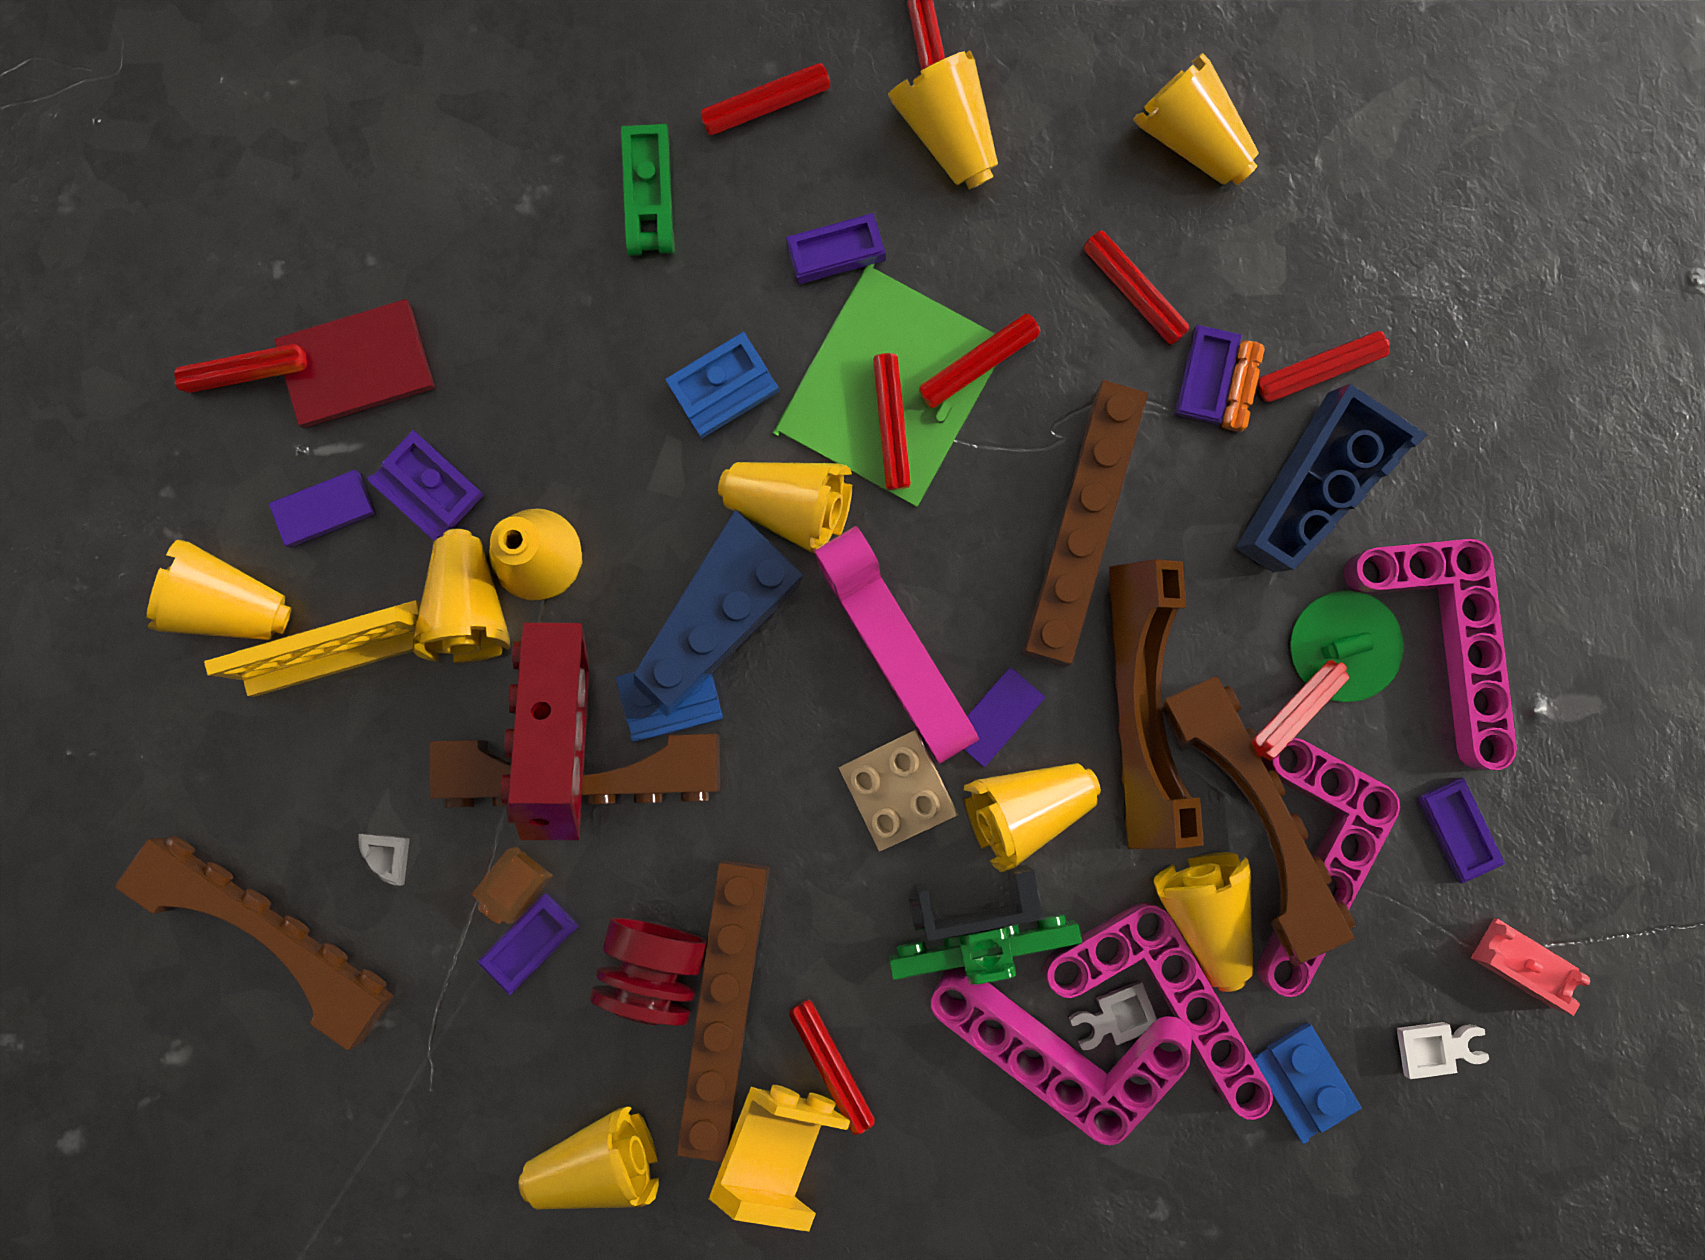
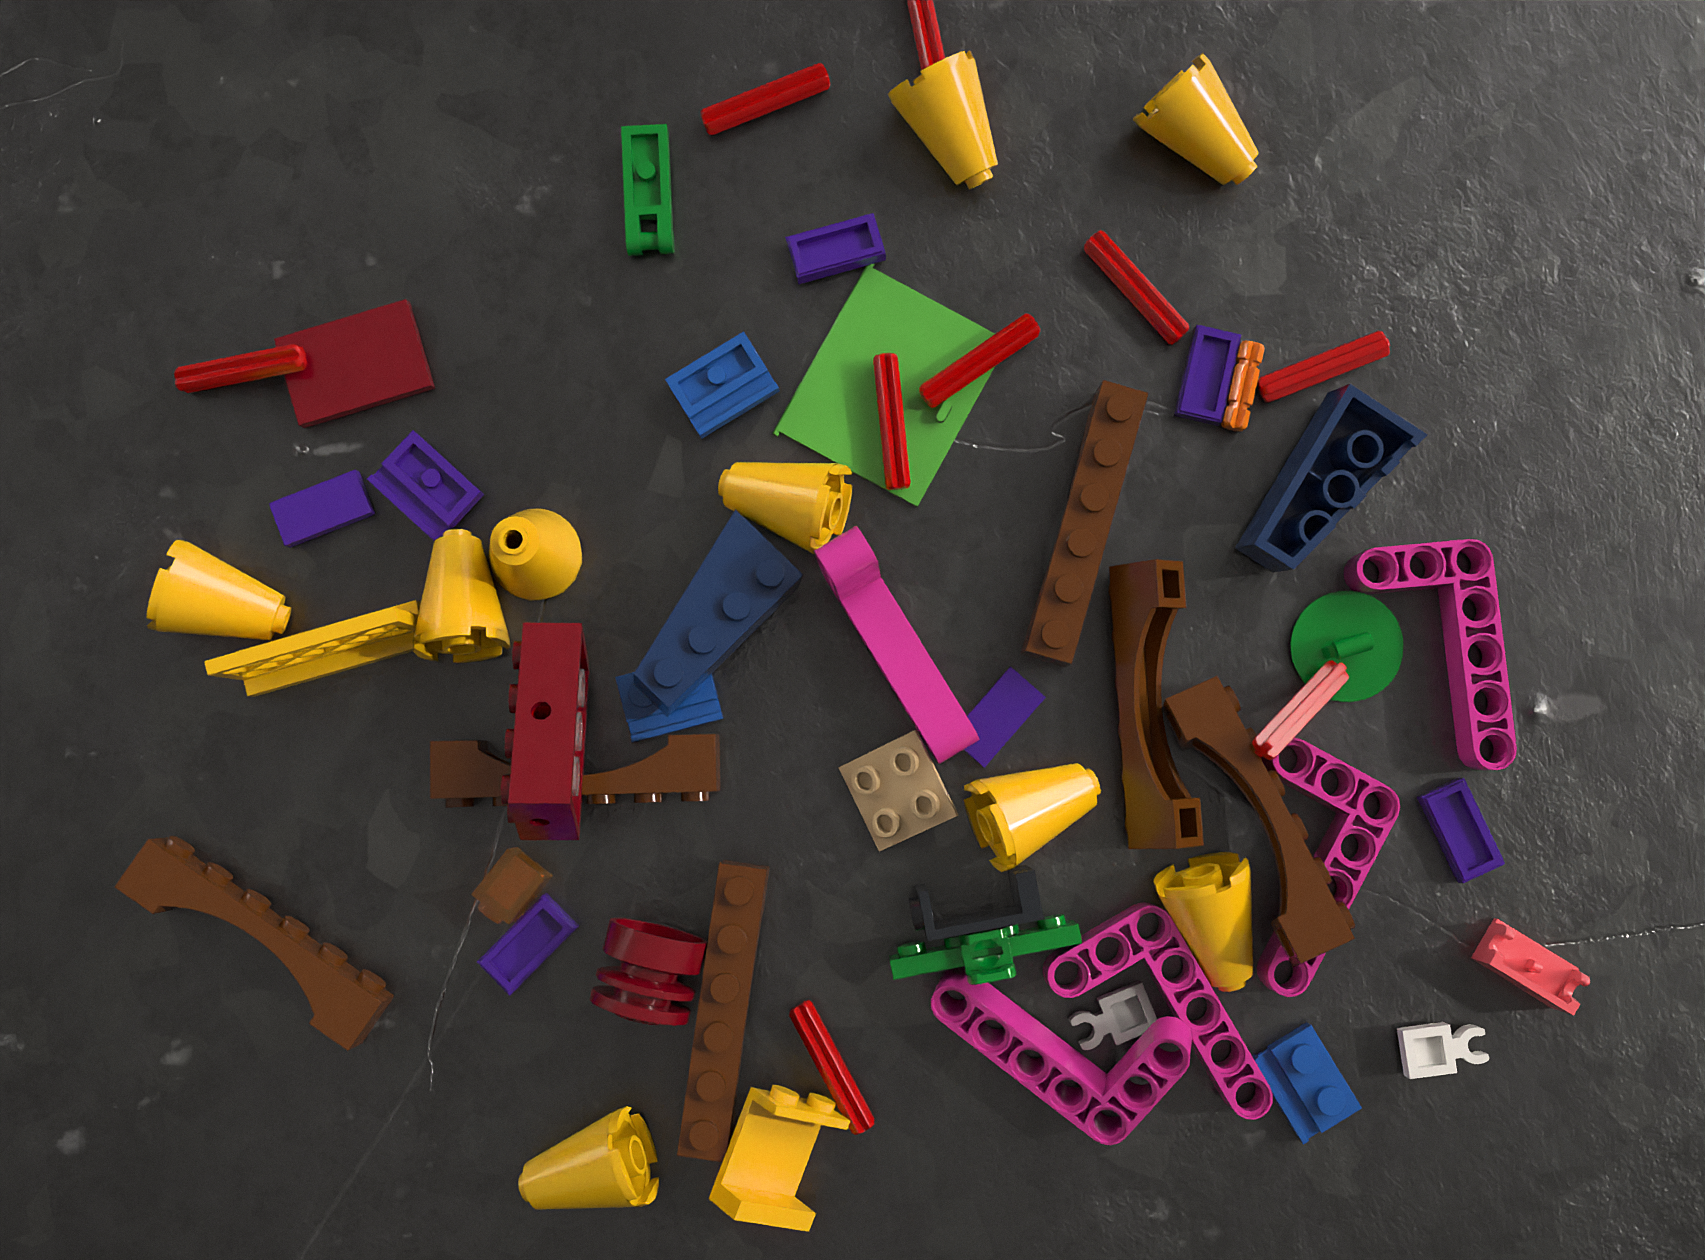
light grey tile [359,834,410,886] -> none

